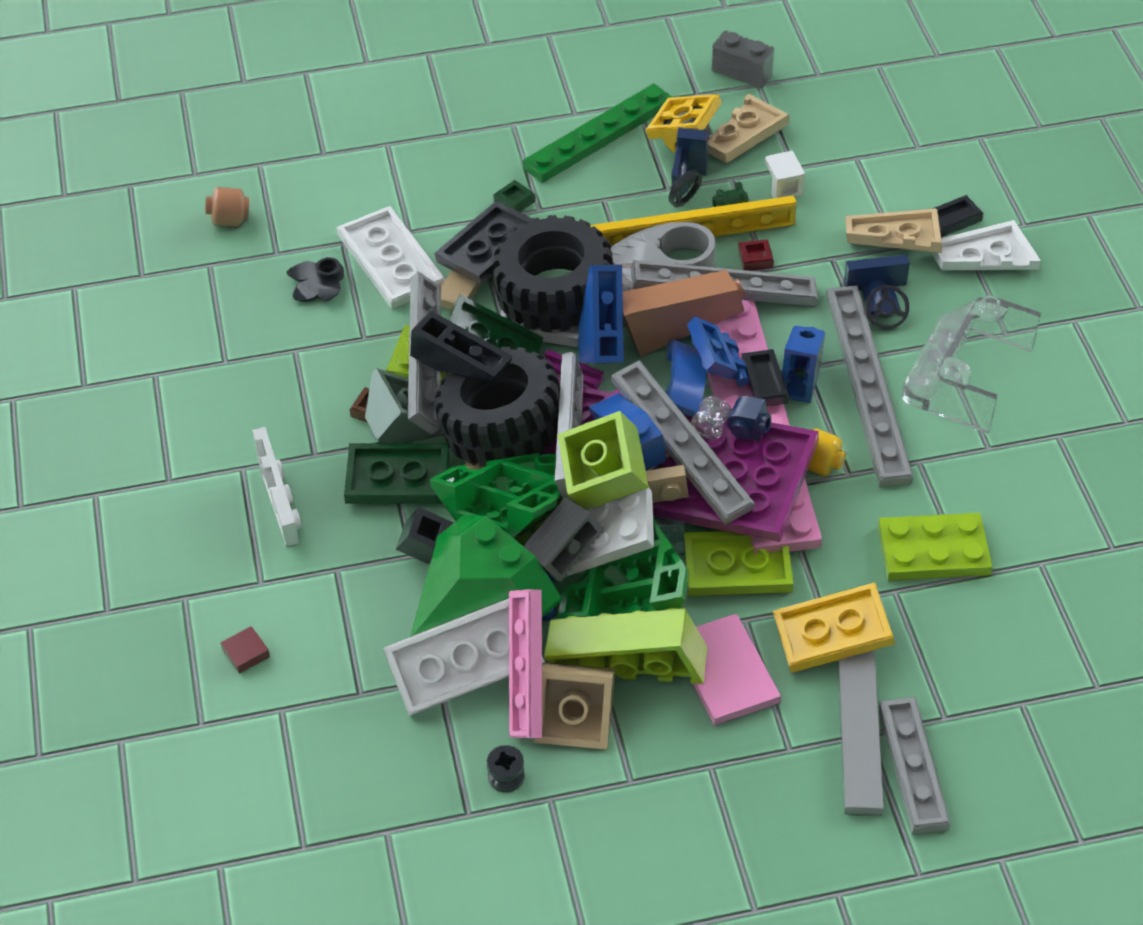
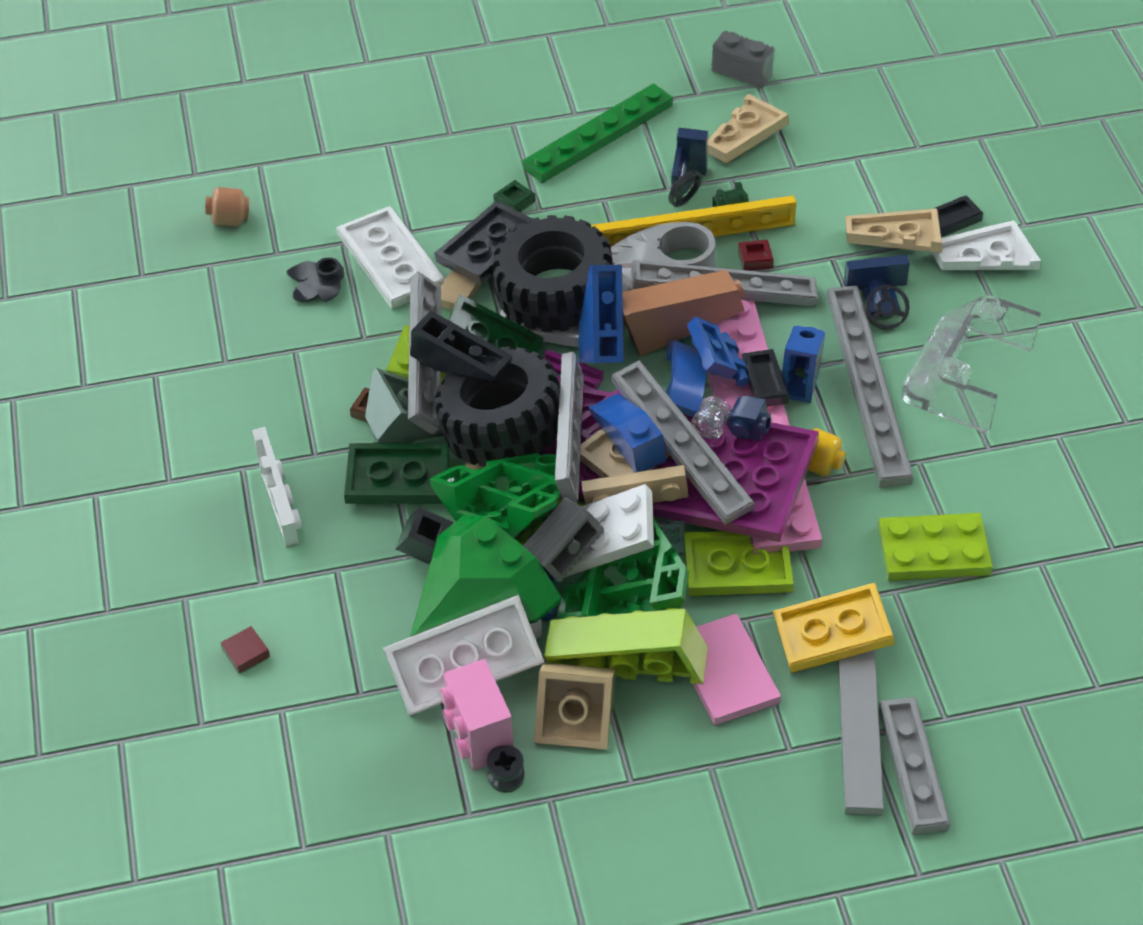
bright pink tile [509,589,542,738] -> none
lime brick [557,411,649,510] -> none
yellow piece [645,94,722,152] -> none
white panel [765,150,805,198] -> none
none -> bright pink brick [440,659,514,771]

